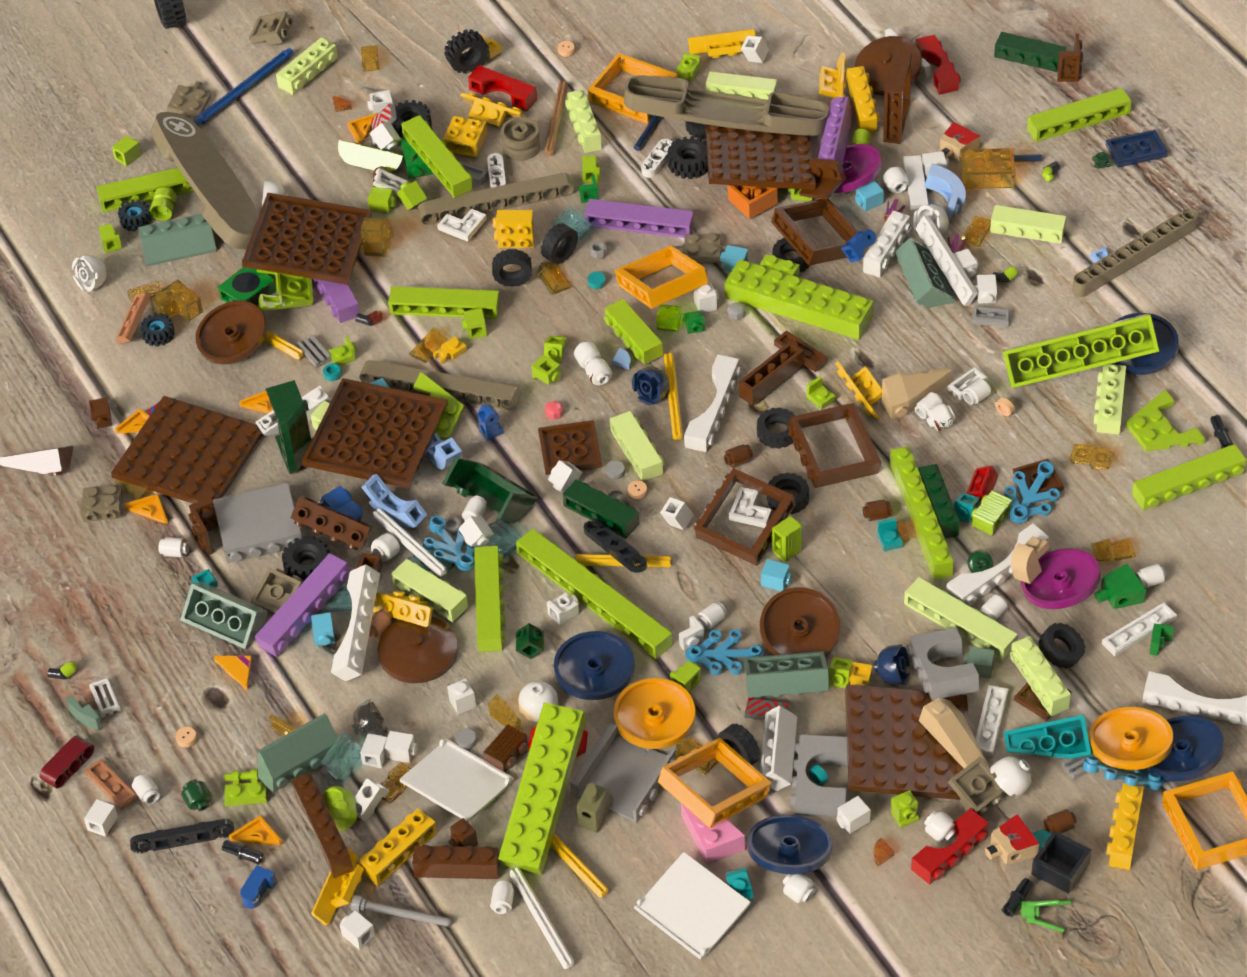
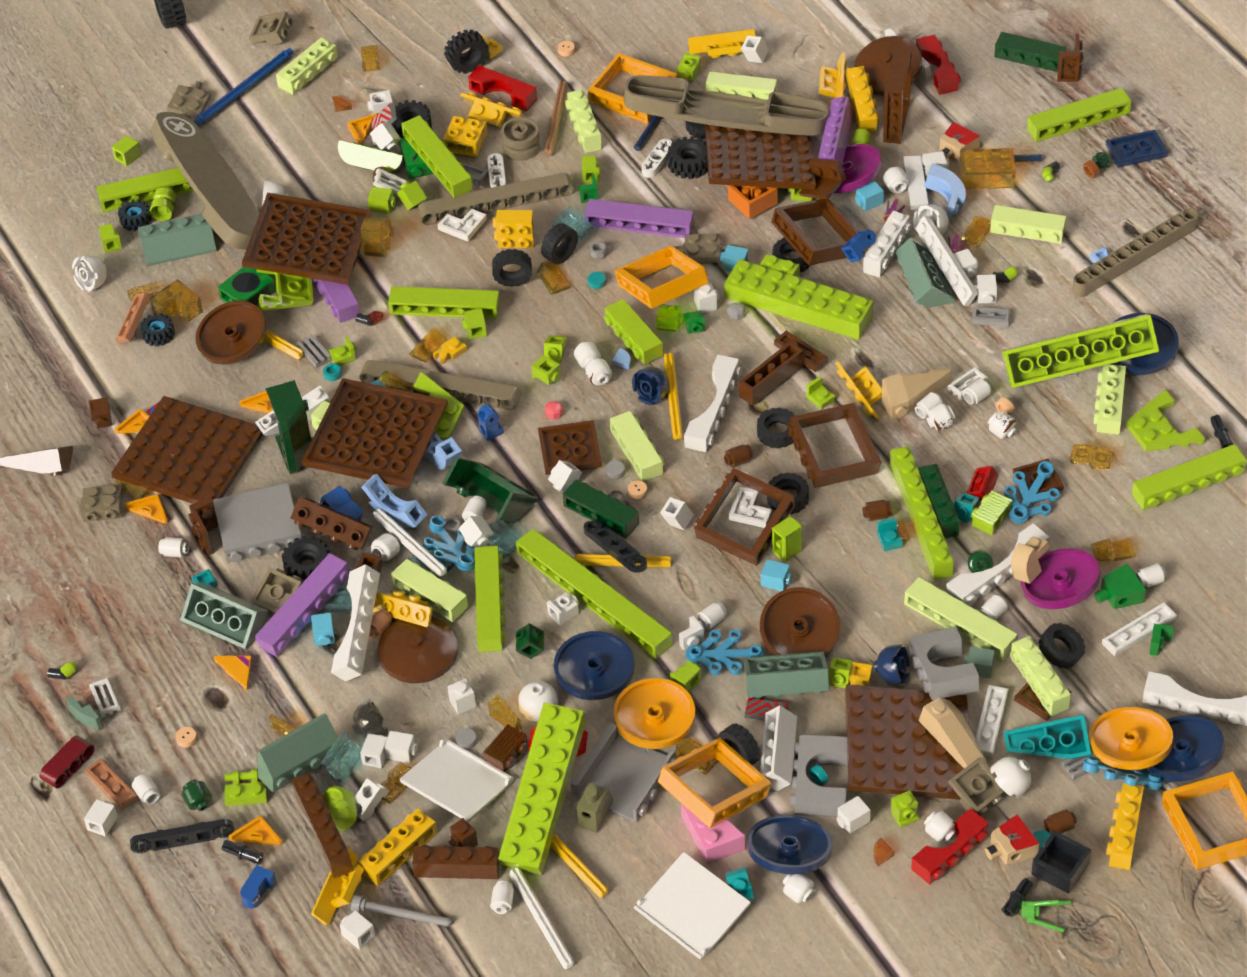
none -> clear yellow slope [379,371,416,393]
none -> white head [988,411,1017,439]
none -> dark orange tile [1083,160,1100,178]

